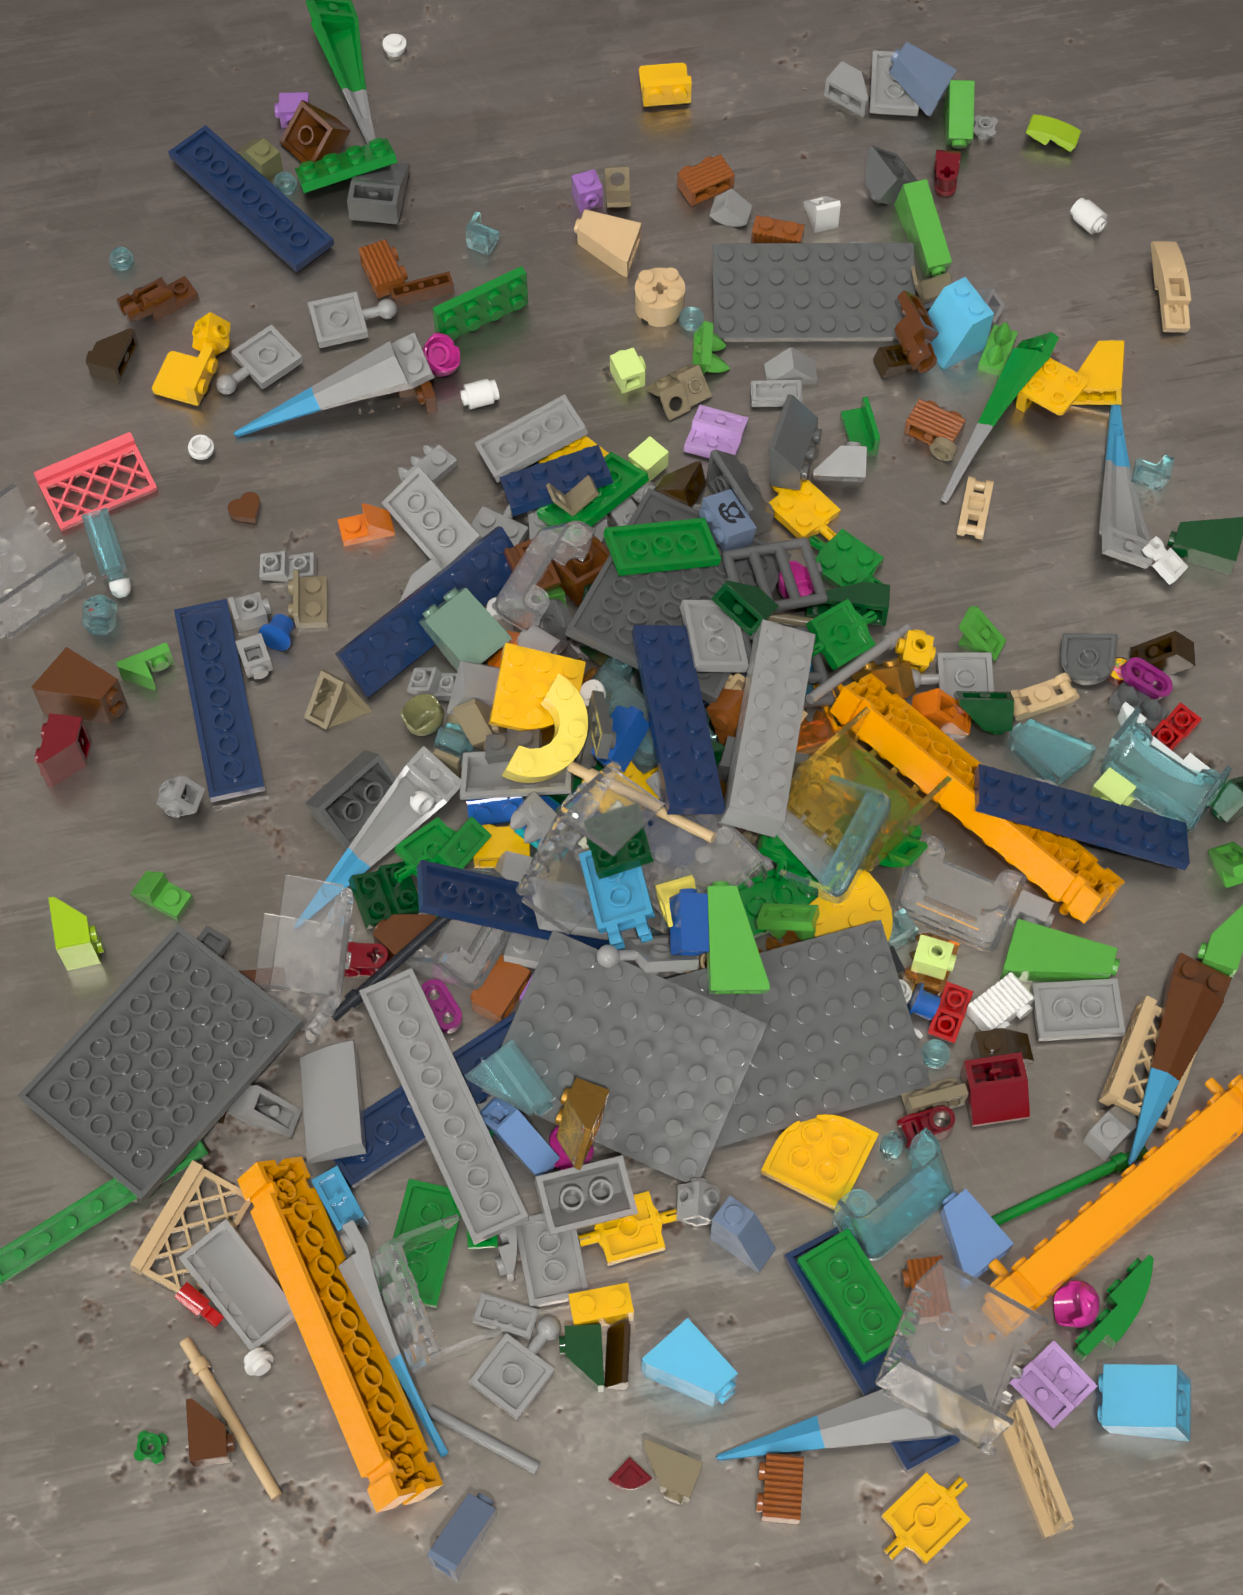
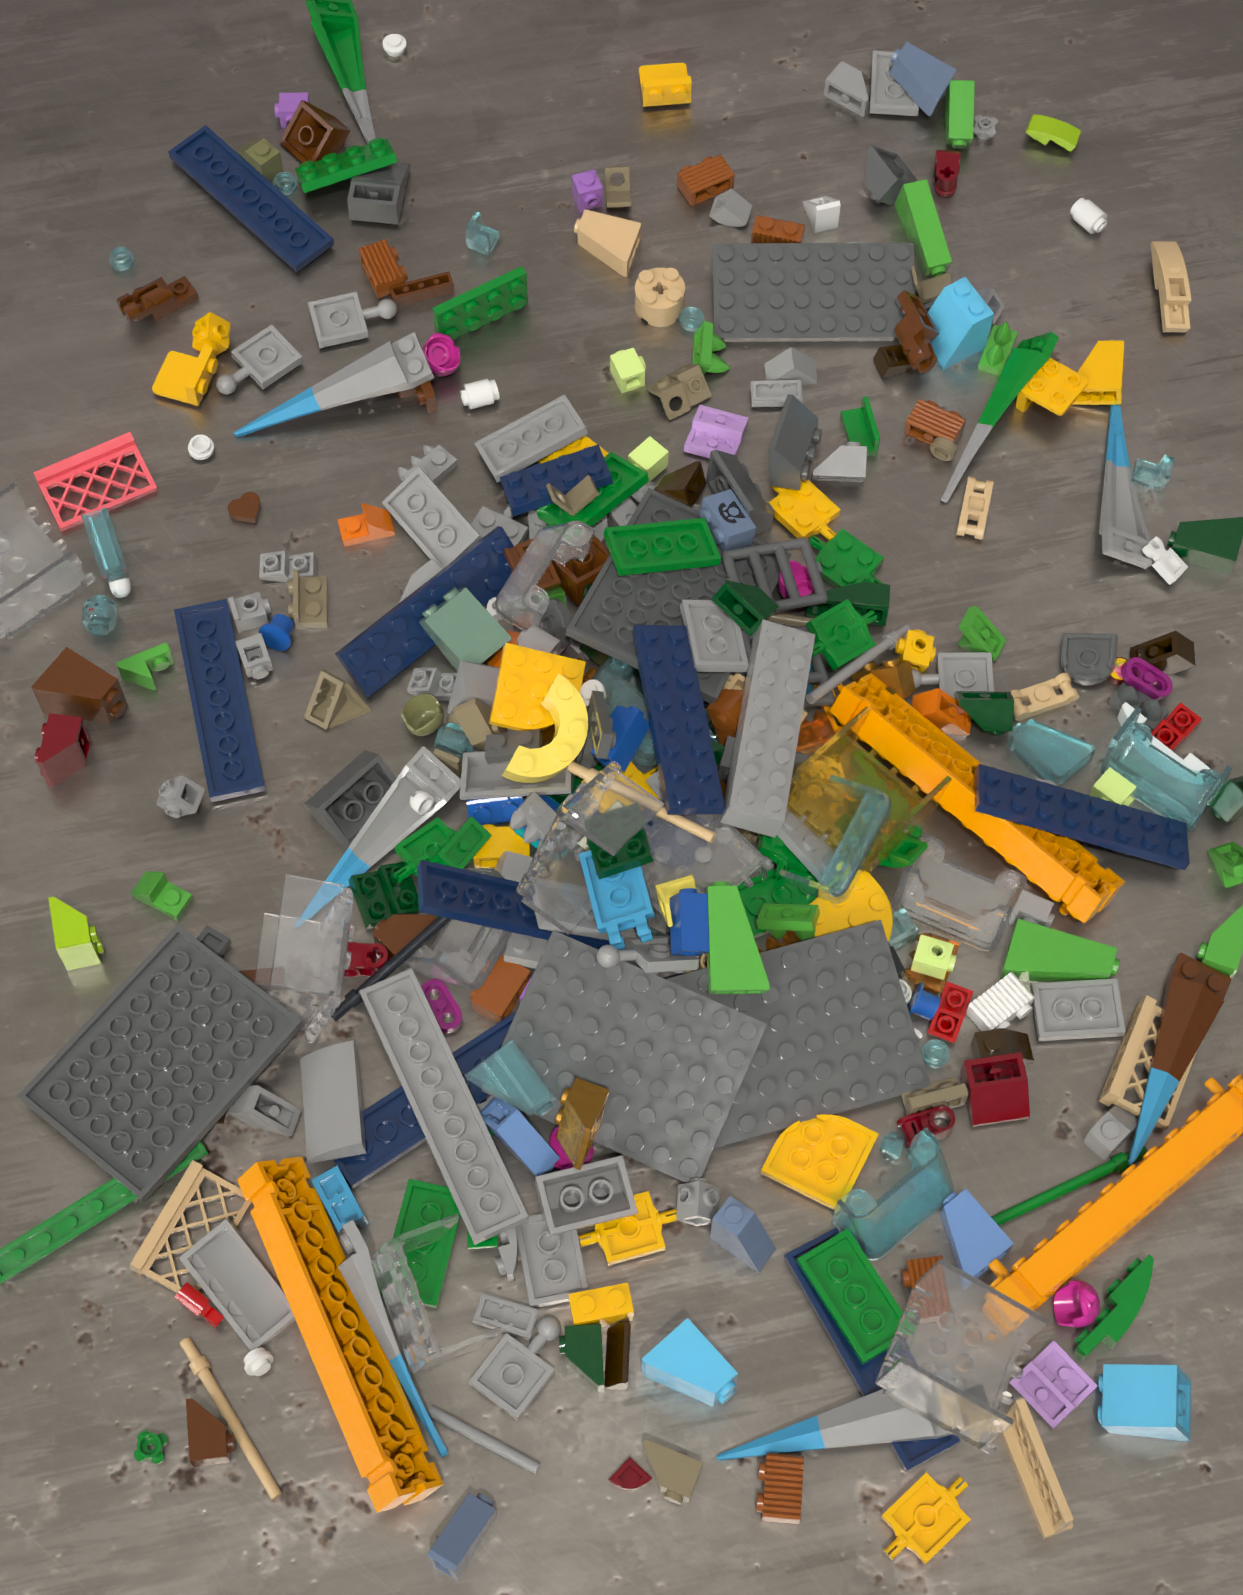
dark brown slope [86,328,139,384] -> none

